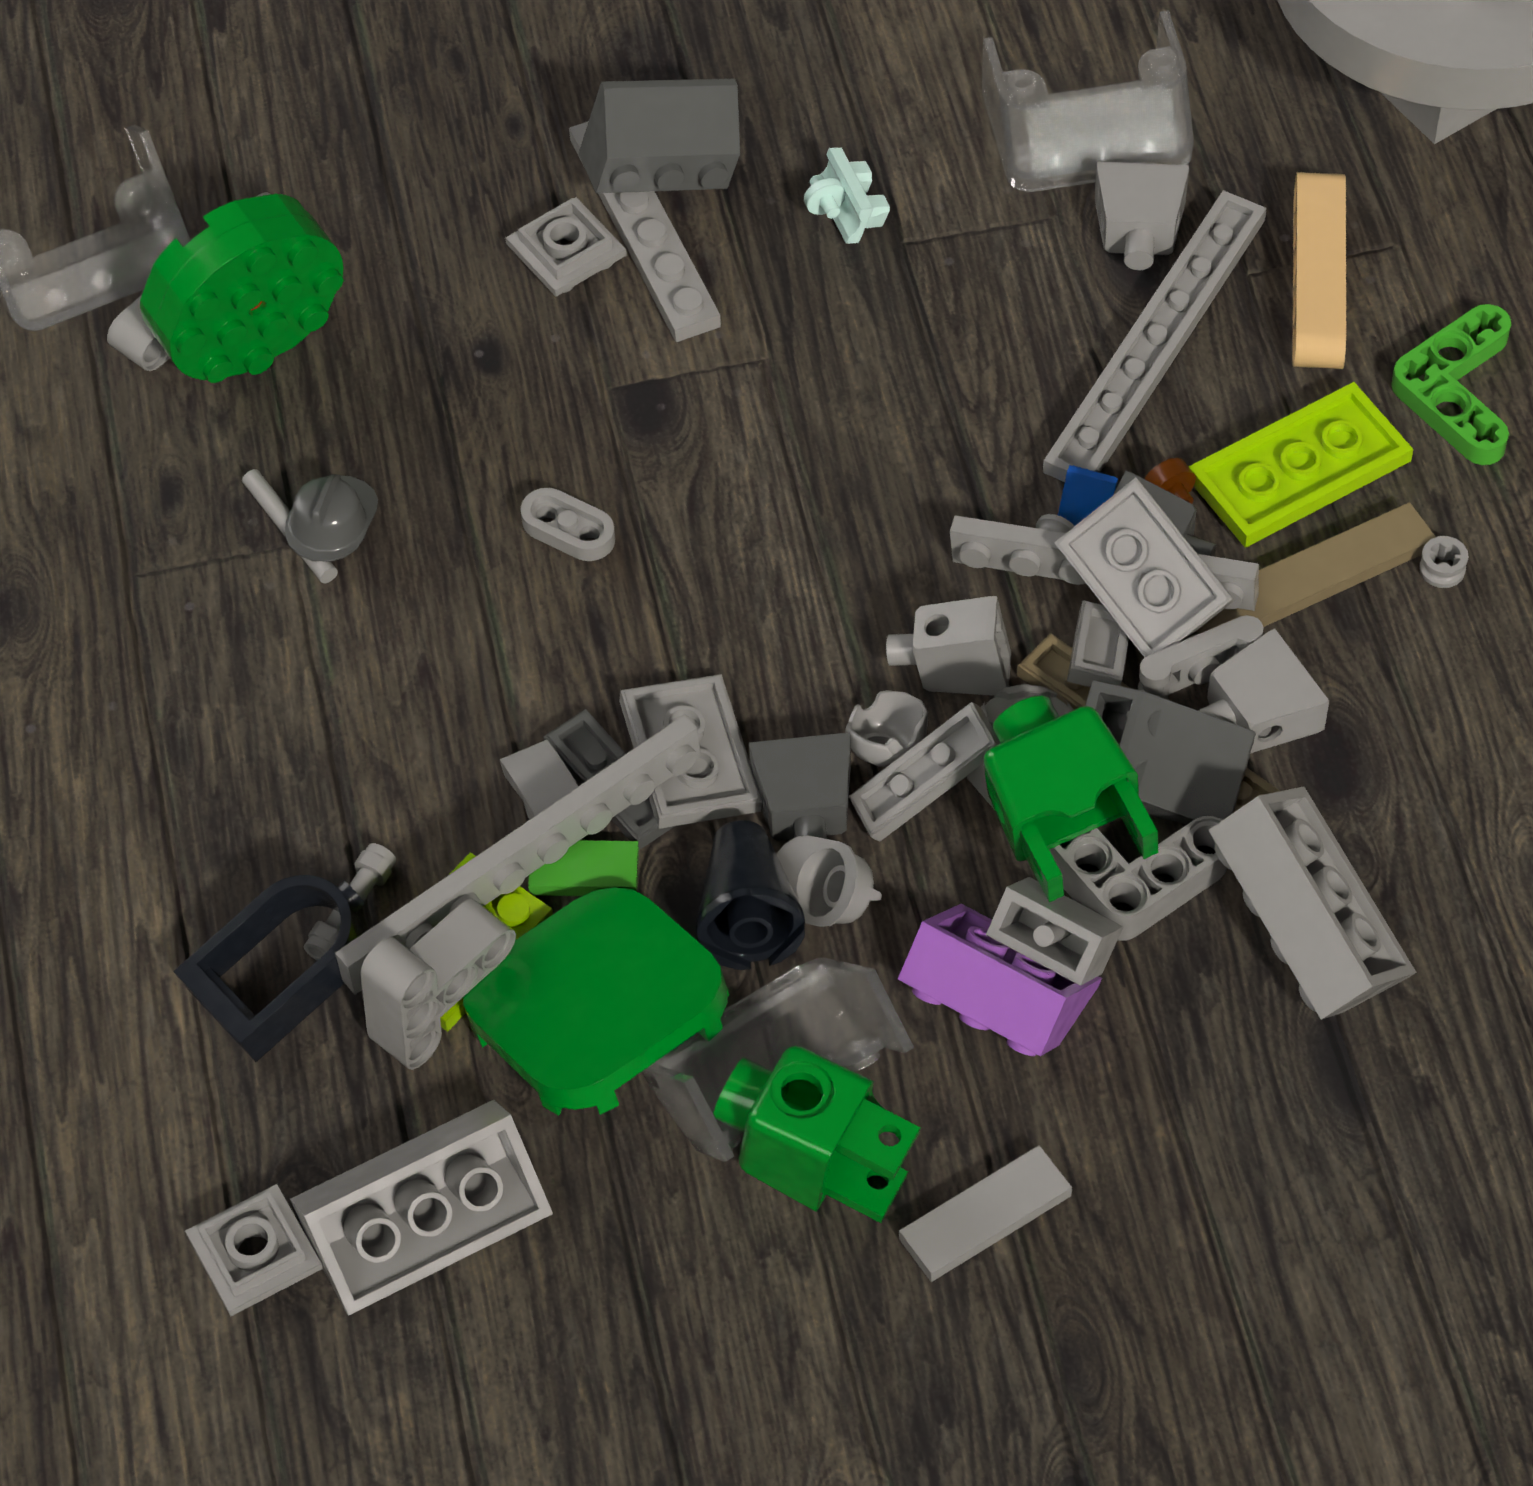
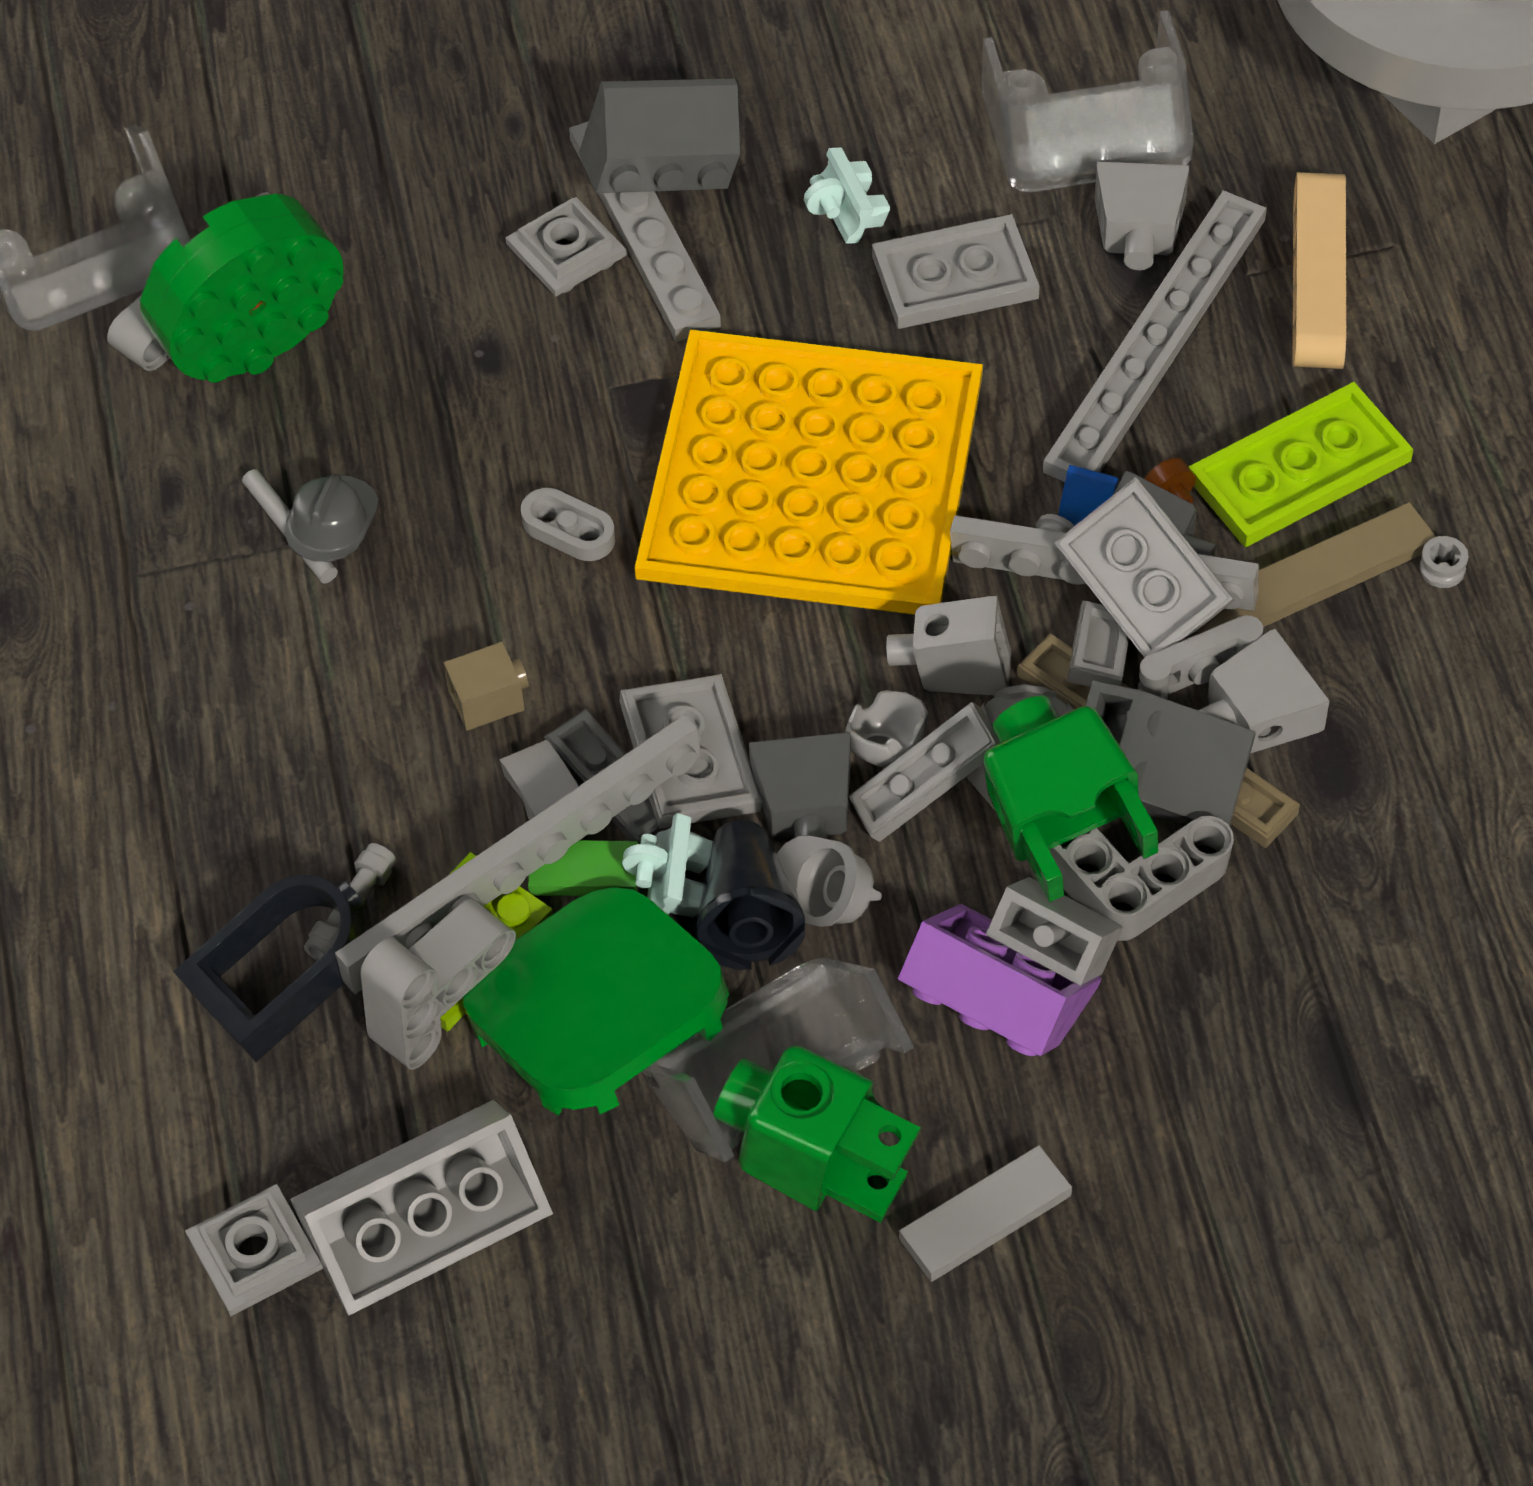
light grey slope [1208,786,1417,1020] -> none
bright green beam [1391,304,1511,465] -> none
none -> dark tan brick [443,642,529,731]
none -> light aqua hips [622,813,713,918]
none -> yellow plate [635,330,983,615]
none -> light grey plate [872,214,1040,329]

